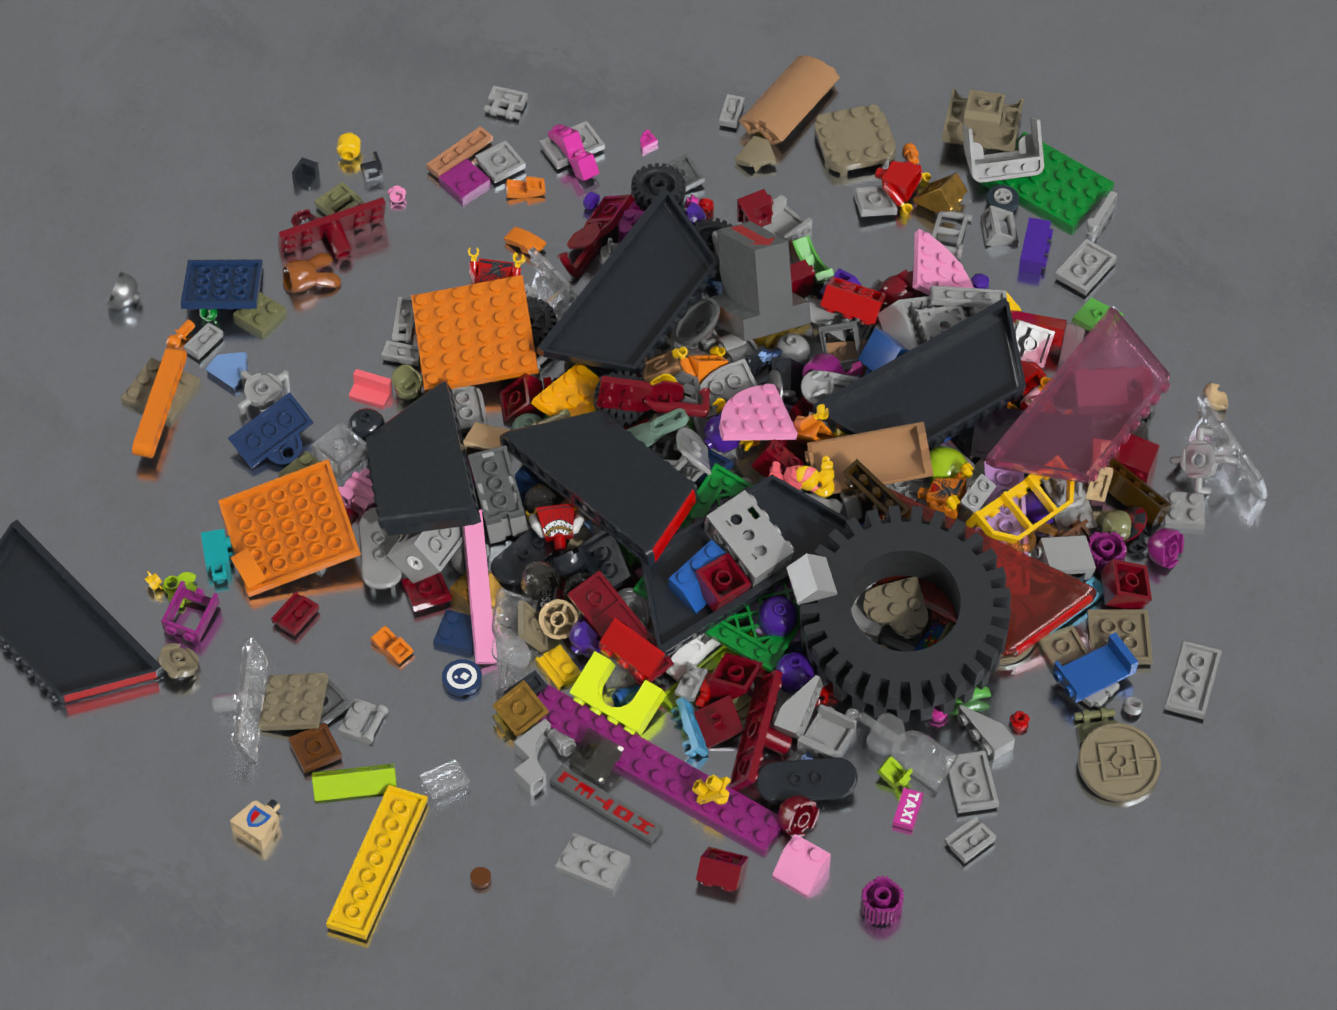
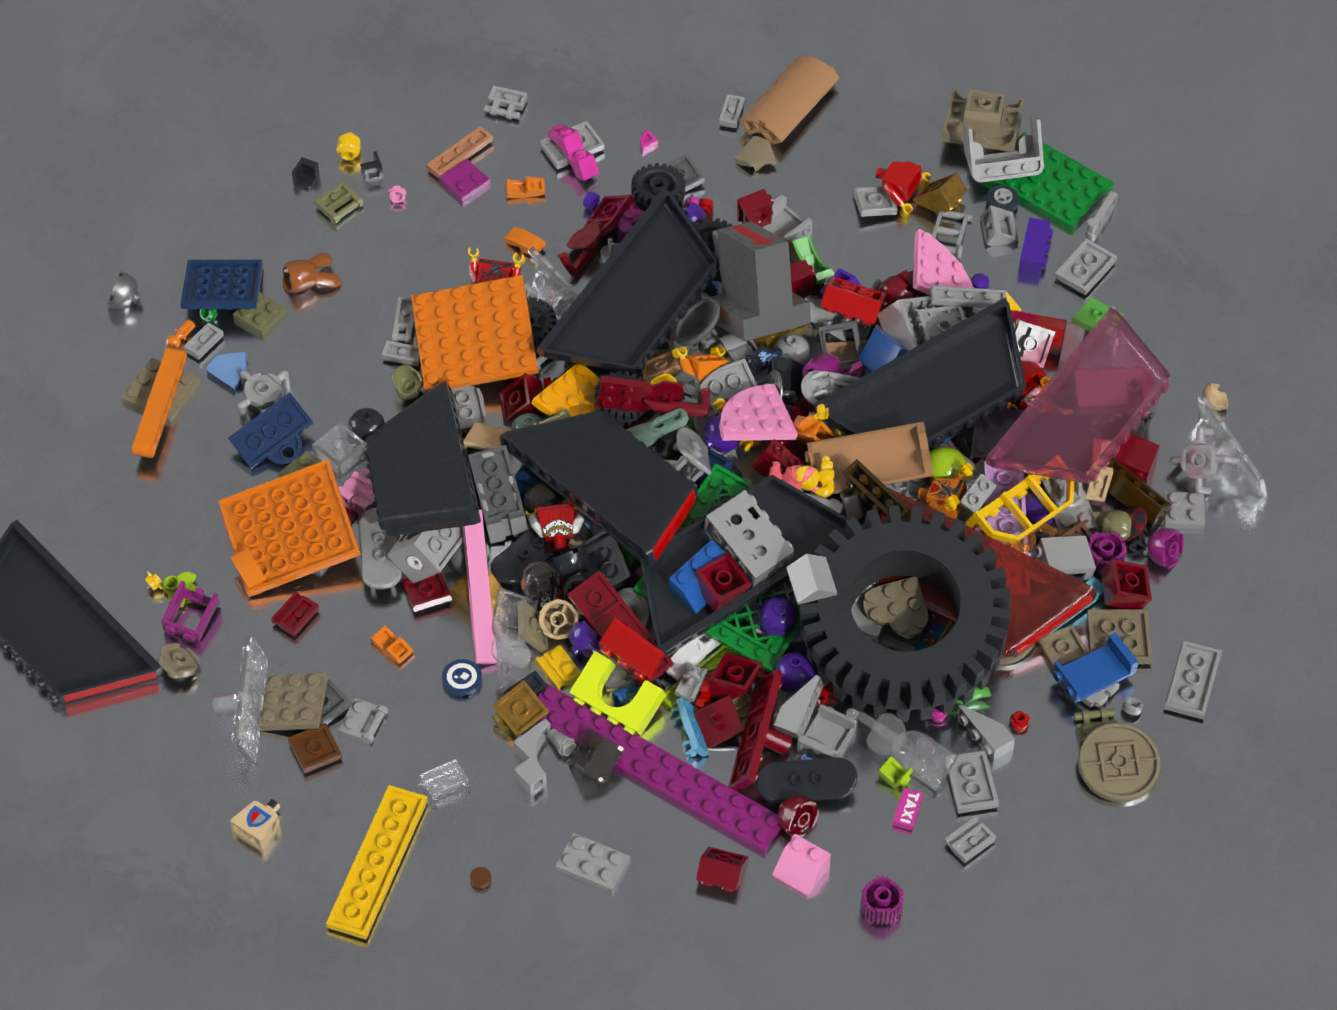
teal brick [201,529,233,582] -> none
dark red plate [278,197,386,259] -> none
dark red piece [291,209,320,227] -> none
lime panel [312,763,397,801] -> none
coral panel [349,369,392,407] -> none
dark blue plate [433,609,474,655] -> none
light grey plate [475,141,526,183] -> none
dark grey tile [549,765,663,844] -> none
yellow hips [692,775,731,805] -> none
dark tan plate [814,104,896,176] -> none
orange axle [902,143,919,164] -> none

